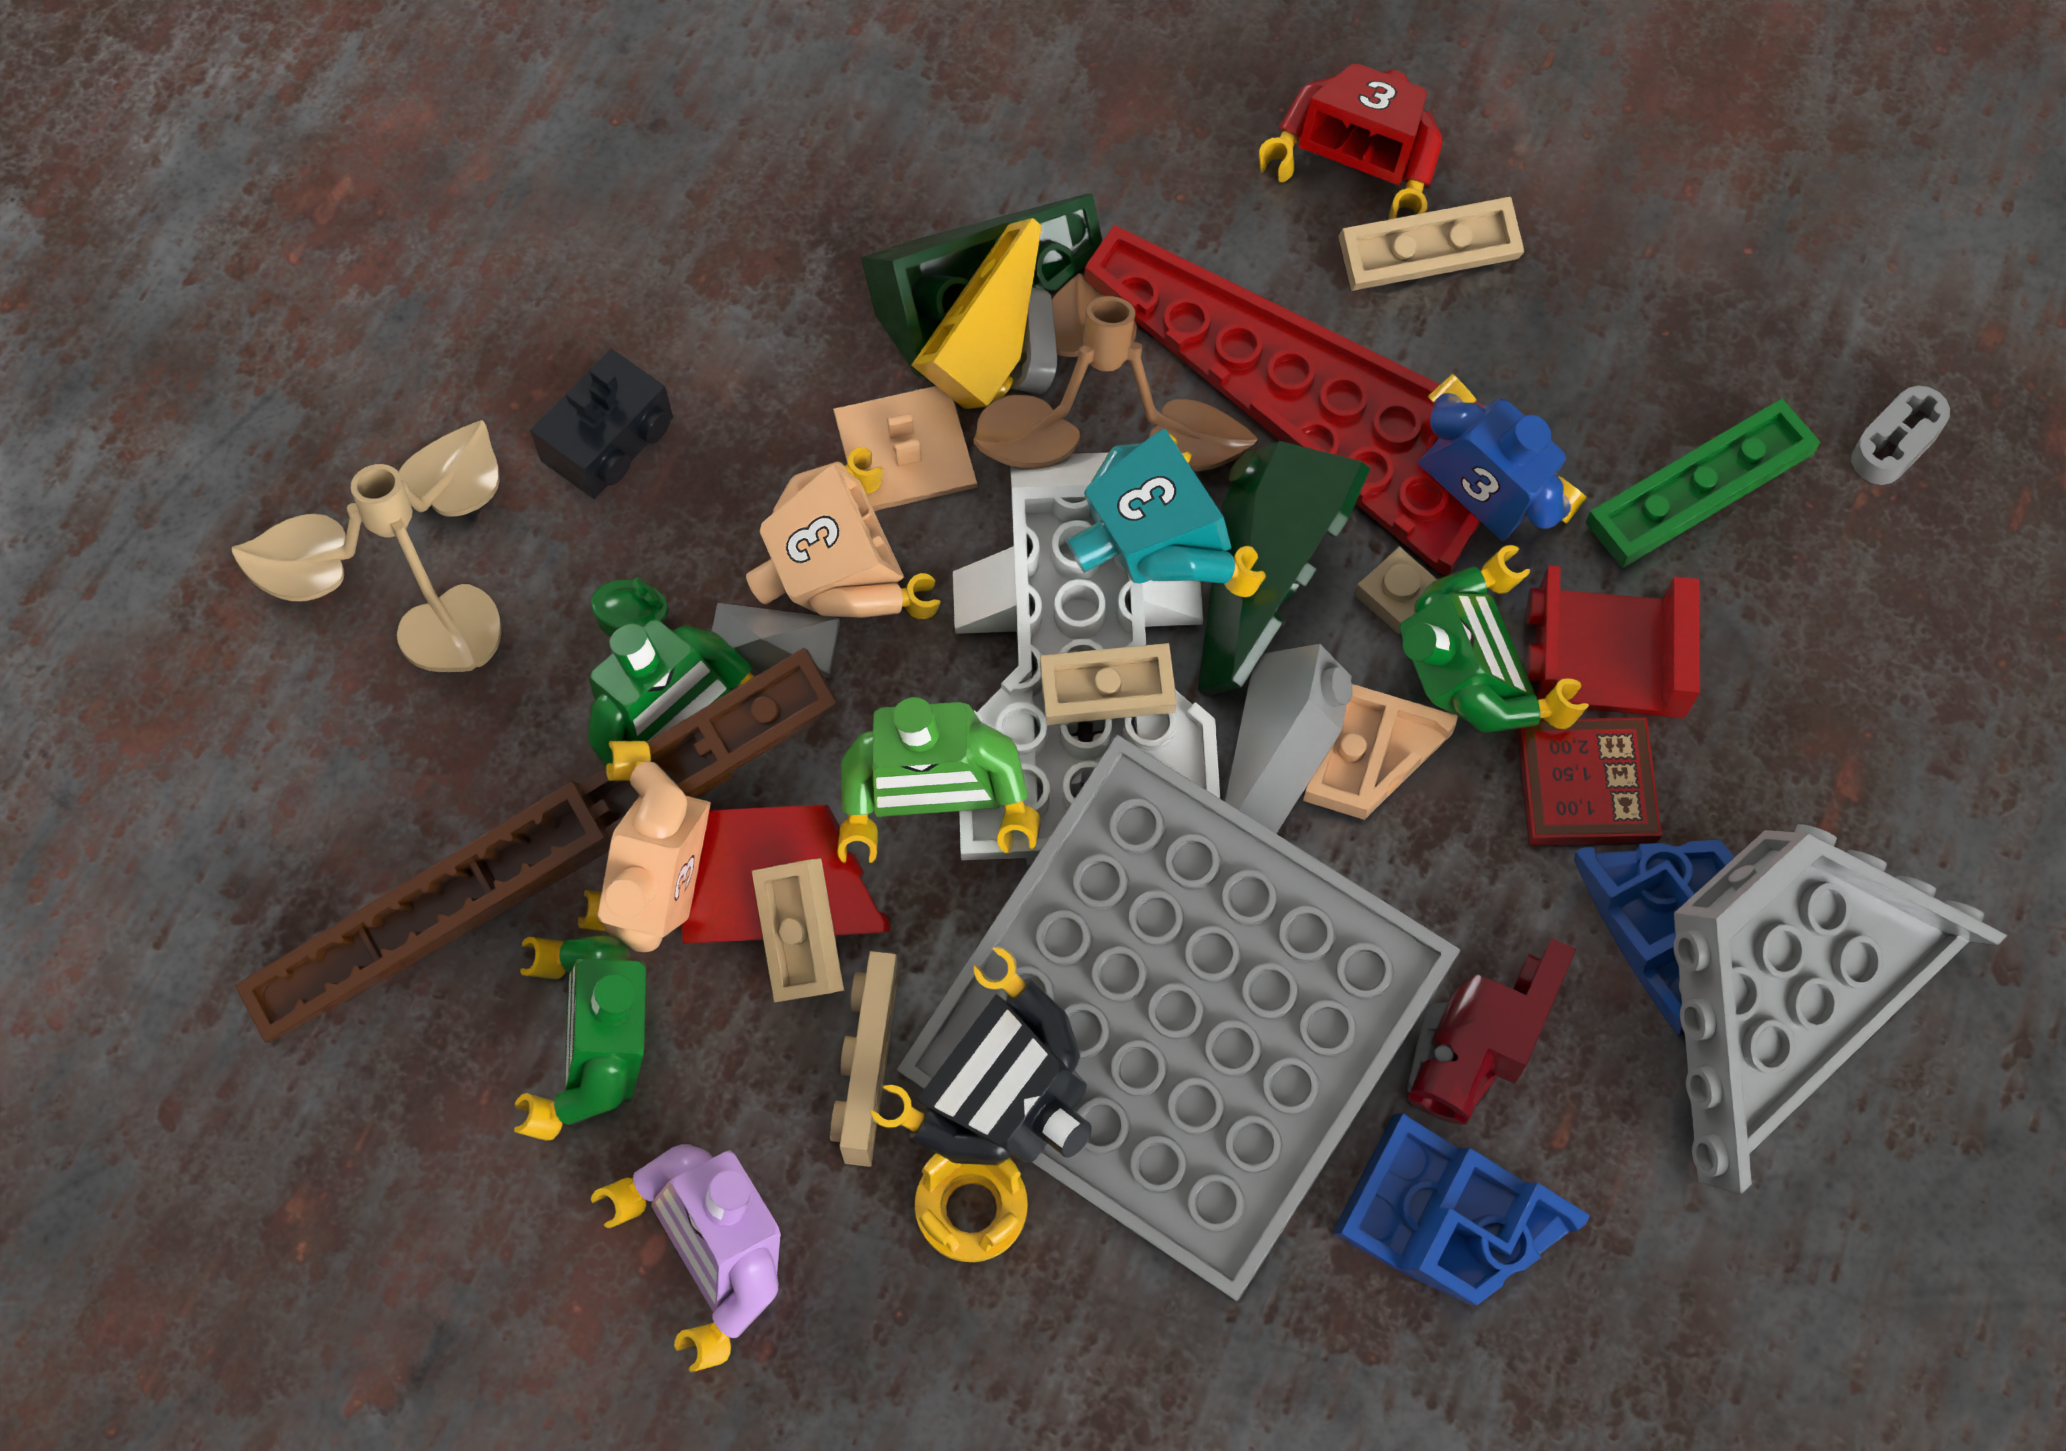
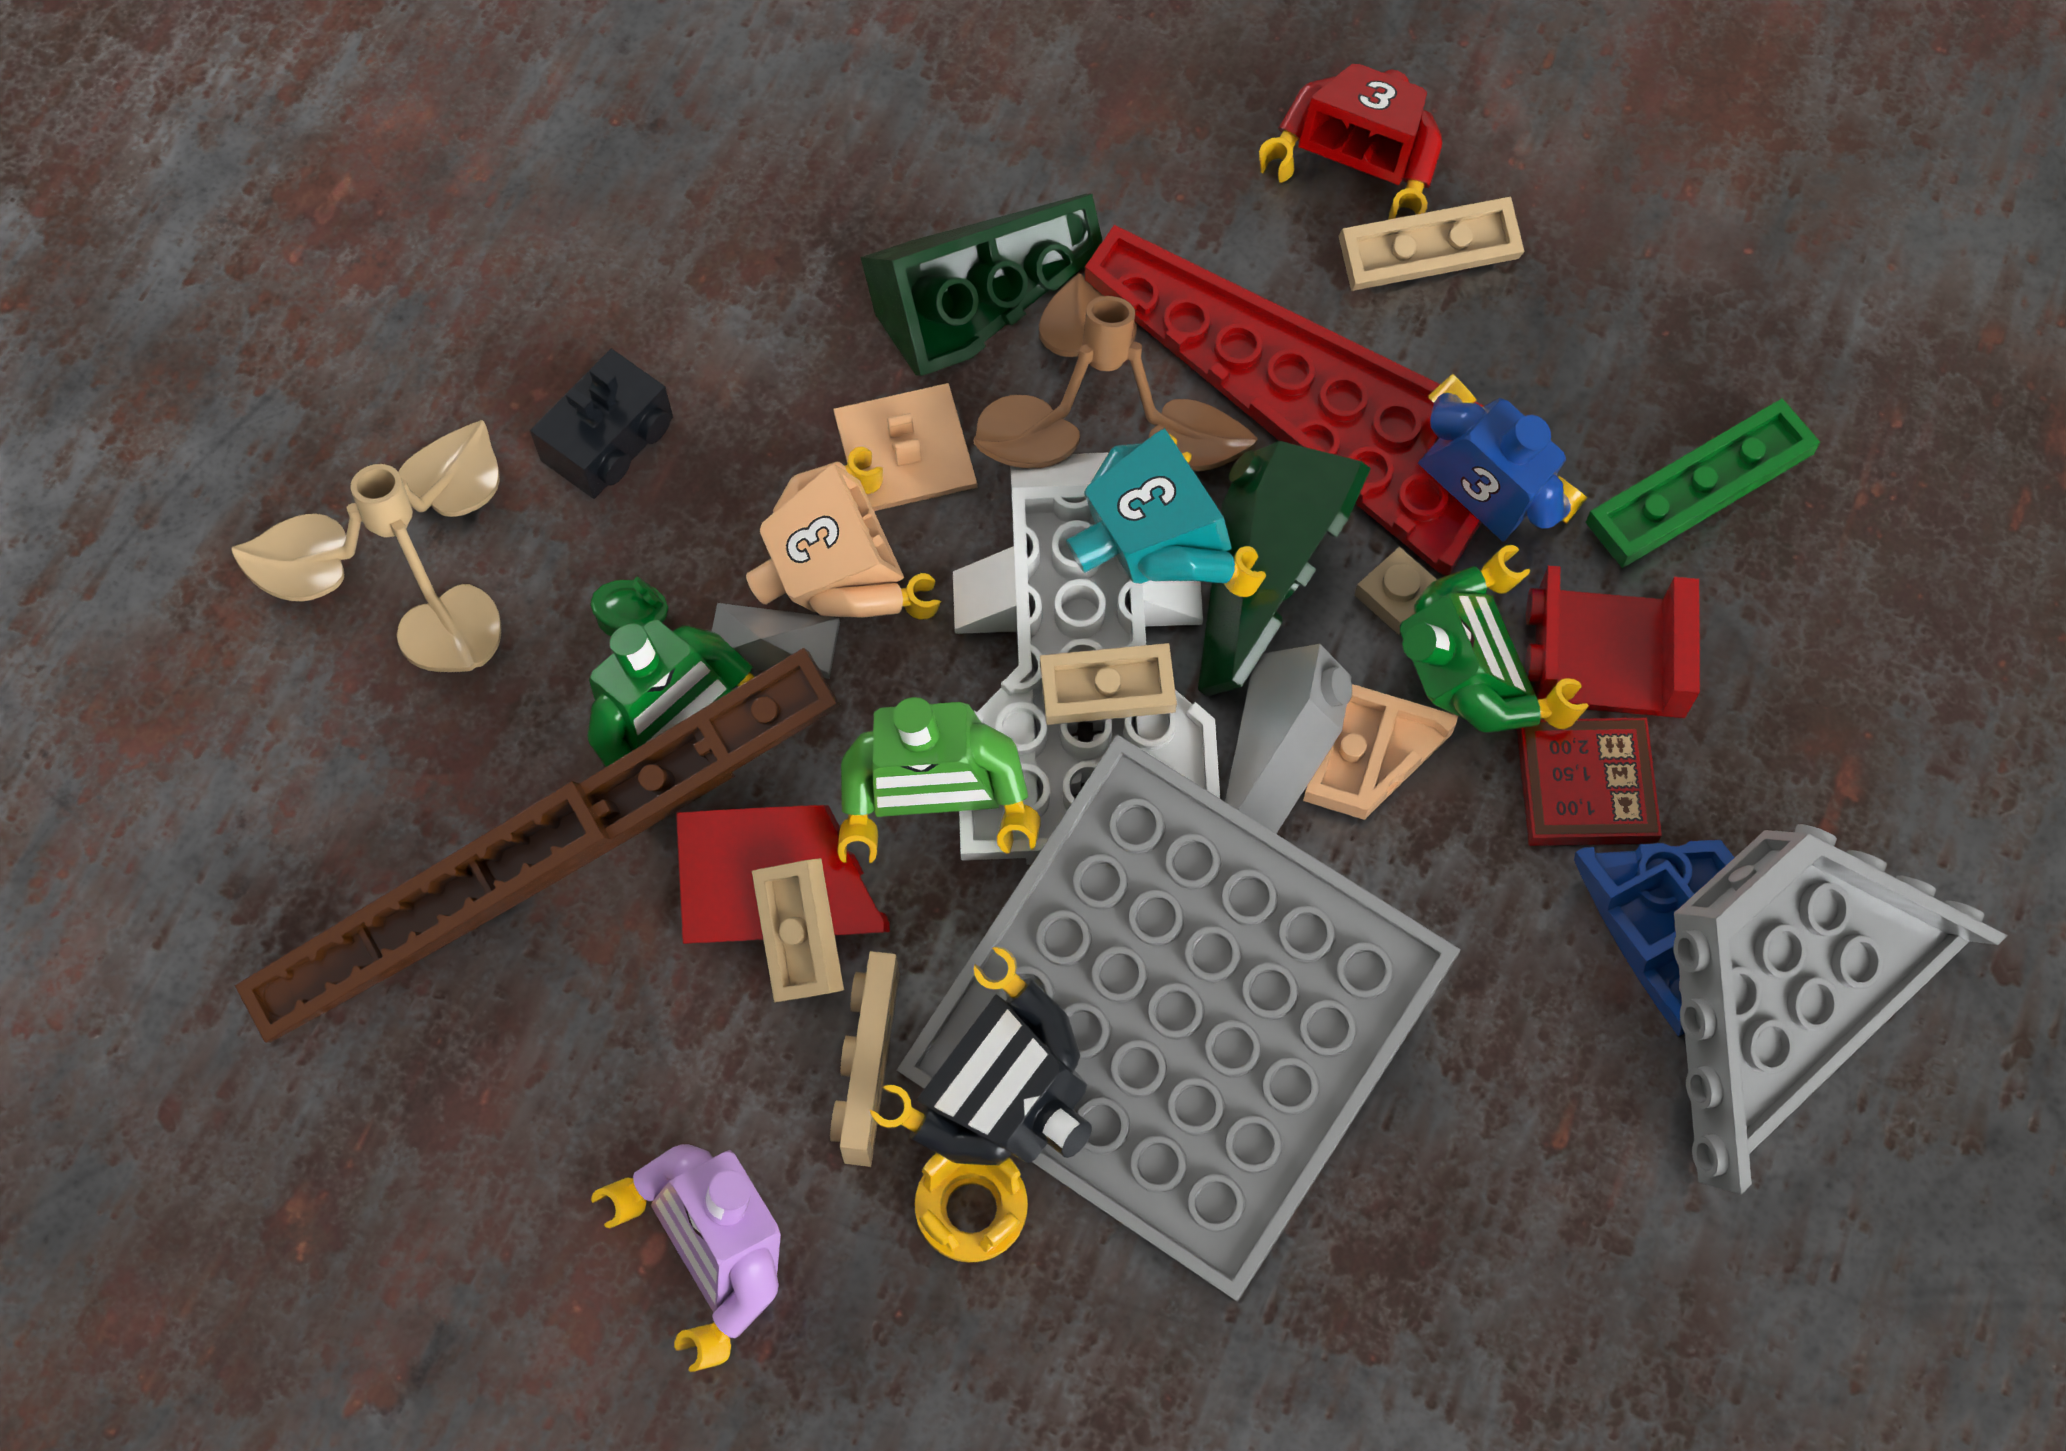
green torso [514,935,646,1141] -> none
light nougat torso [578,741,711,952] -> none
yellow slope [911,218,1042,409] -> none
light grey beam [1010,287,1057,395] -> none
blue slope [1332,1113,1590,1305] -> none
dark red plate [1406,938,1576,1125] -> none
light grey beam [1851,386,1950,485] -> none

